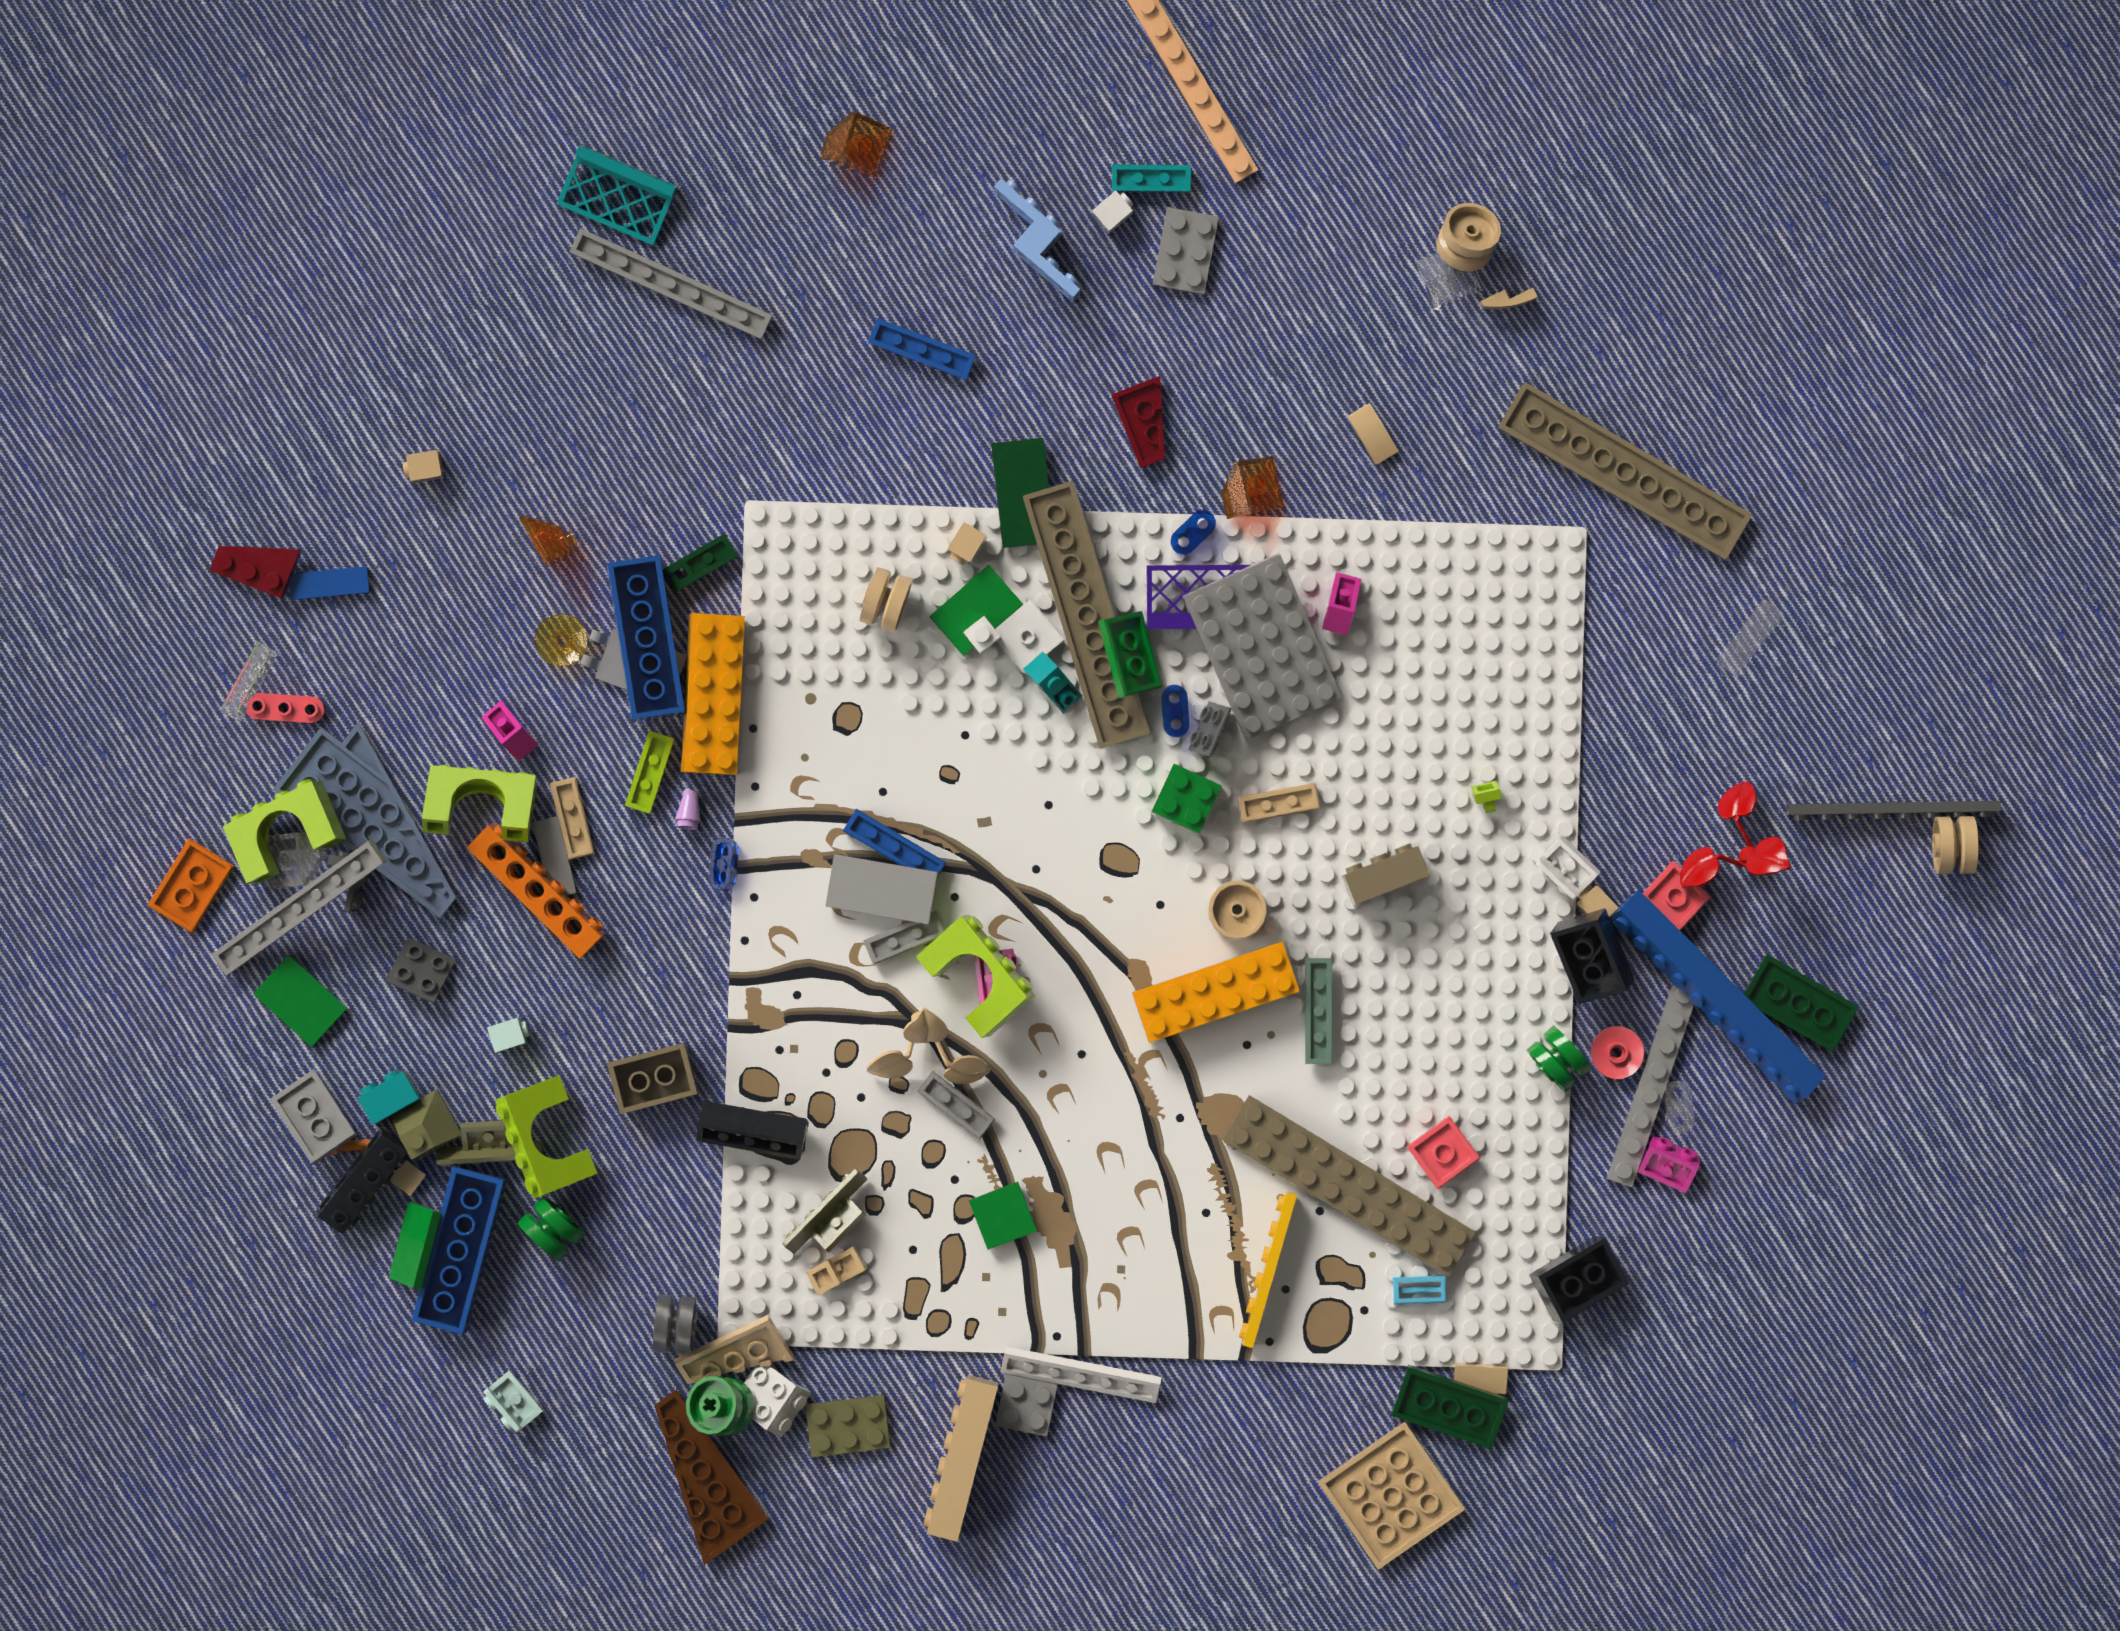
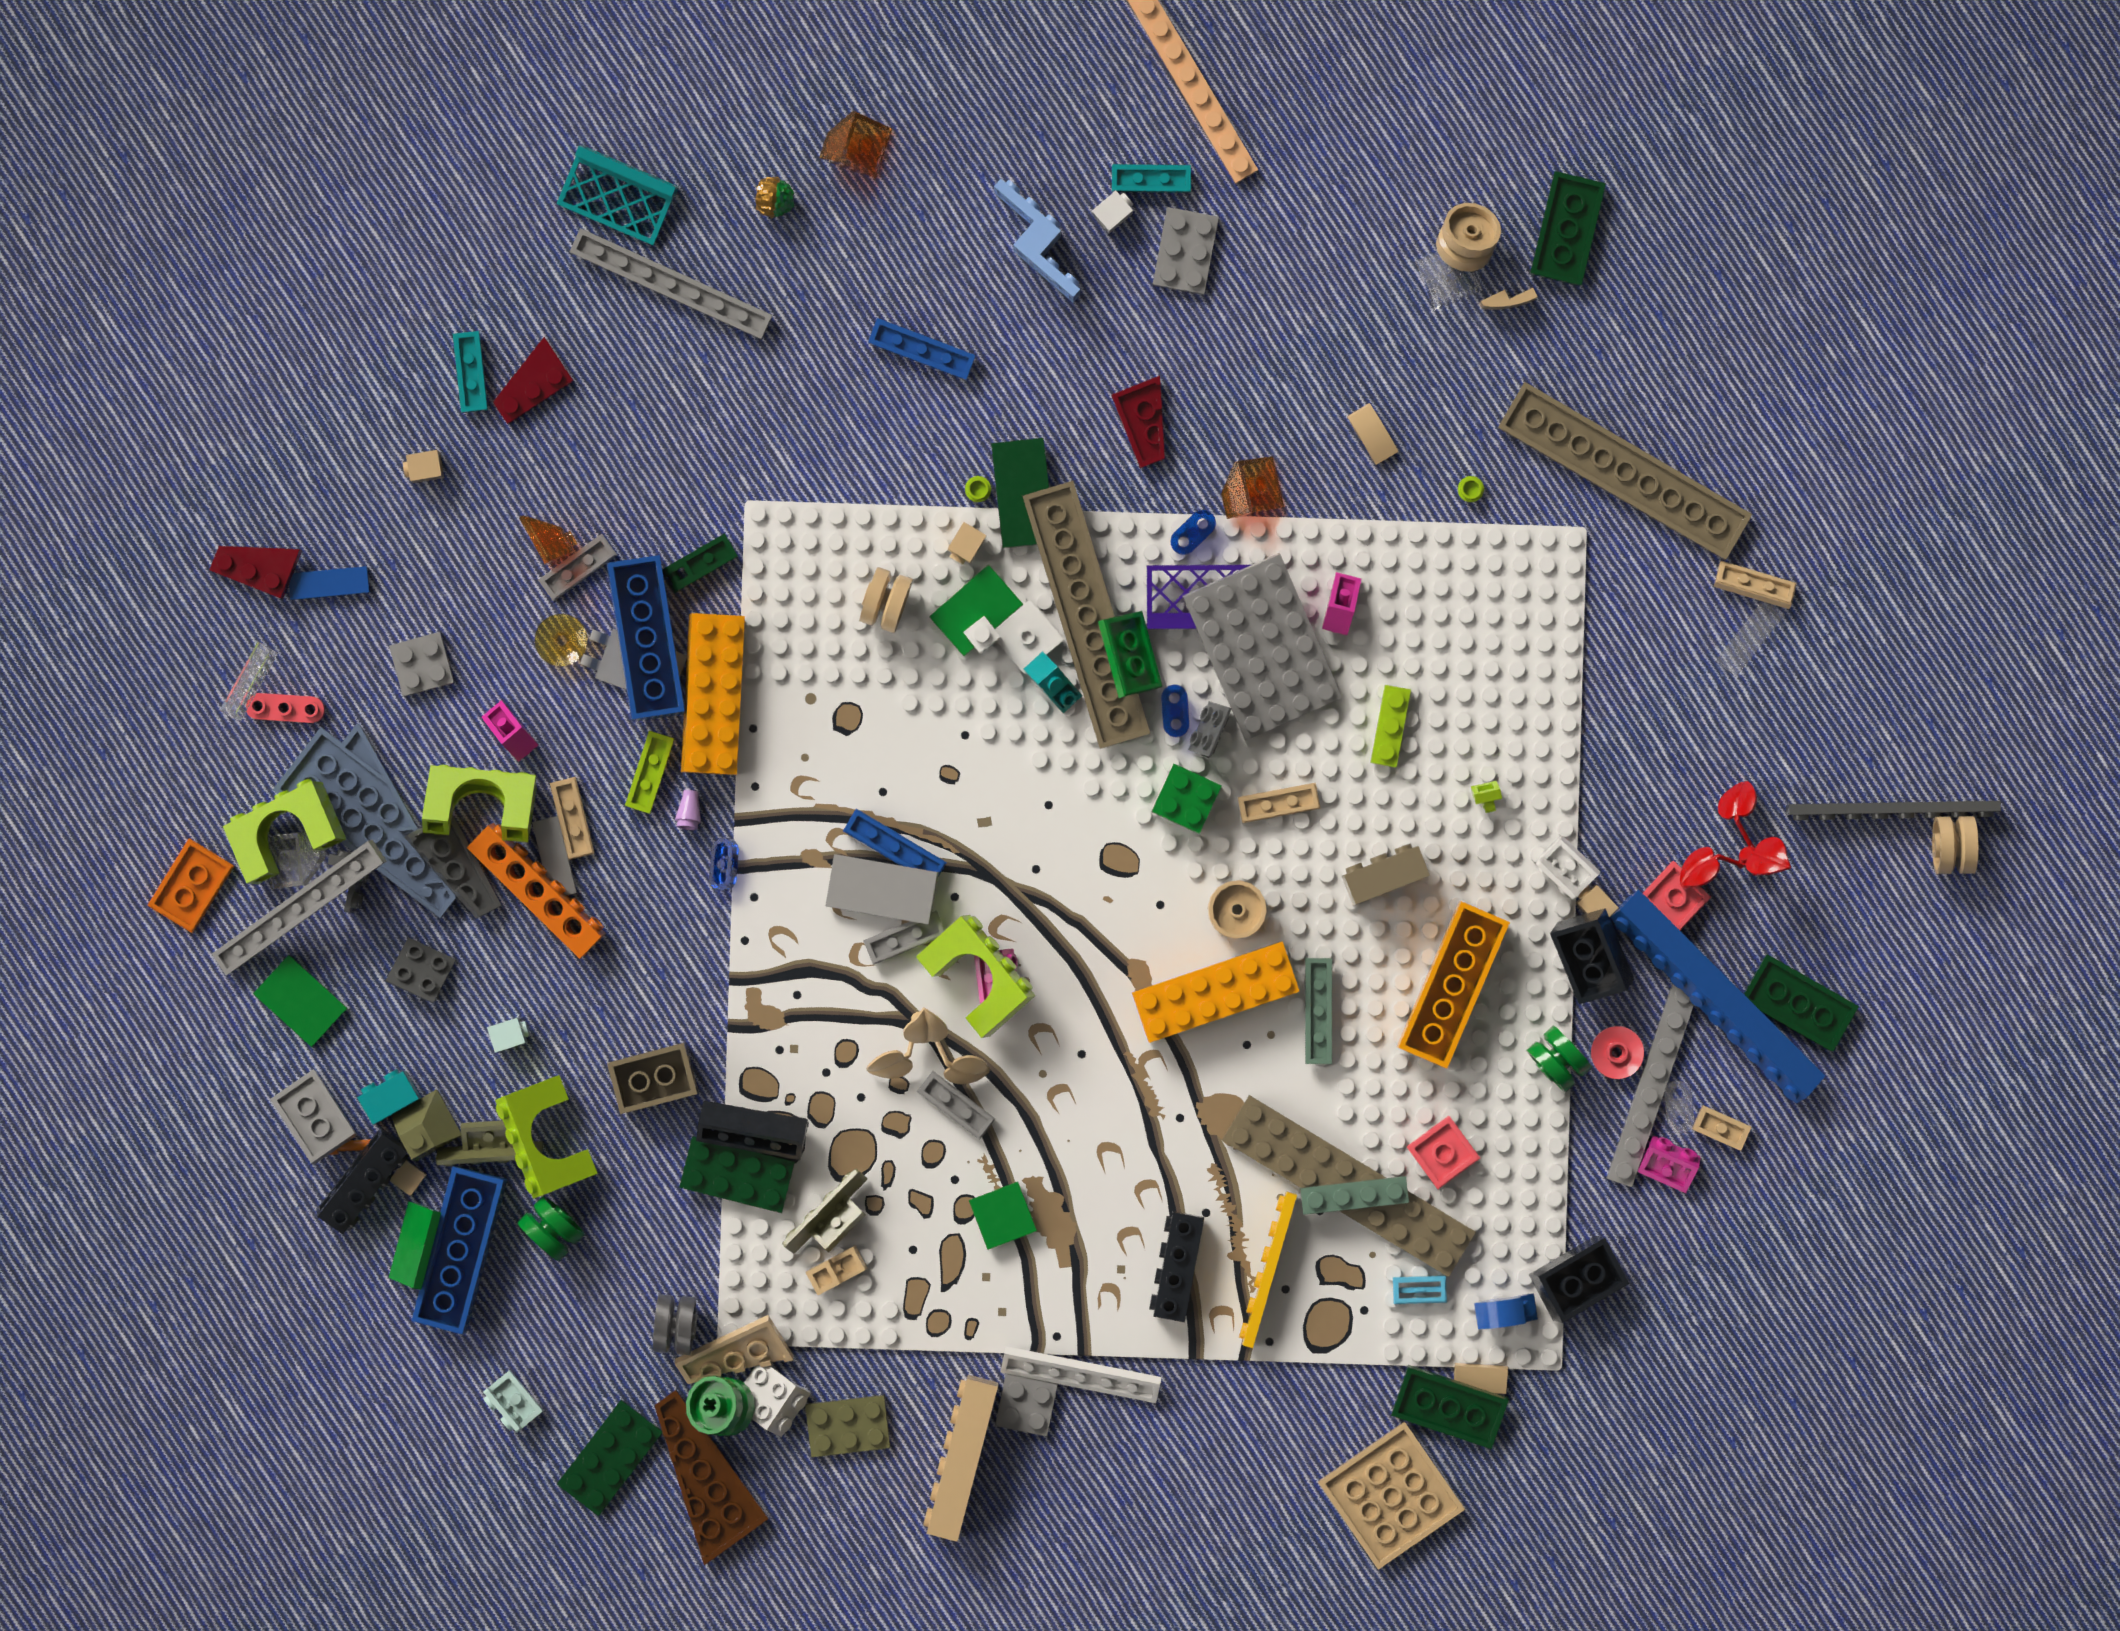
none -> light grey plate [389,632,455,697]
none -> dark grey wing [404,815,502,919]
none -> teal plate [453,331,488,413]
none -> dark red wing [493,337,574,425]
none -> light grey tile [538,534,618,601]
none -> dark green plate [557,1399,662,1516]
none -> dark green plate [679,1136,795,1213]
none -> piece [756,177,794,218]
none -> lime plate [965,476,991,503]
none -> black brick [1149,1211,1204,1323]
none -> sand green plate [1300,1176,1409,1215]
none -> lime plate [1370,685,1411,768]
none -> light orange brick [1397,901,1510,1069]
none -> lime plate [1457,476,1484,503]
none -> blue brick [1474,1293,1538,1329]
none -> dark green plate [1530,171,1606,287]
none -> tan plate [1692,1105,1751,1151]
none -> tan tile [1714,561,1797,609]

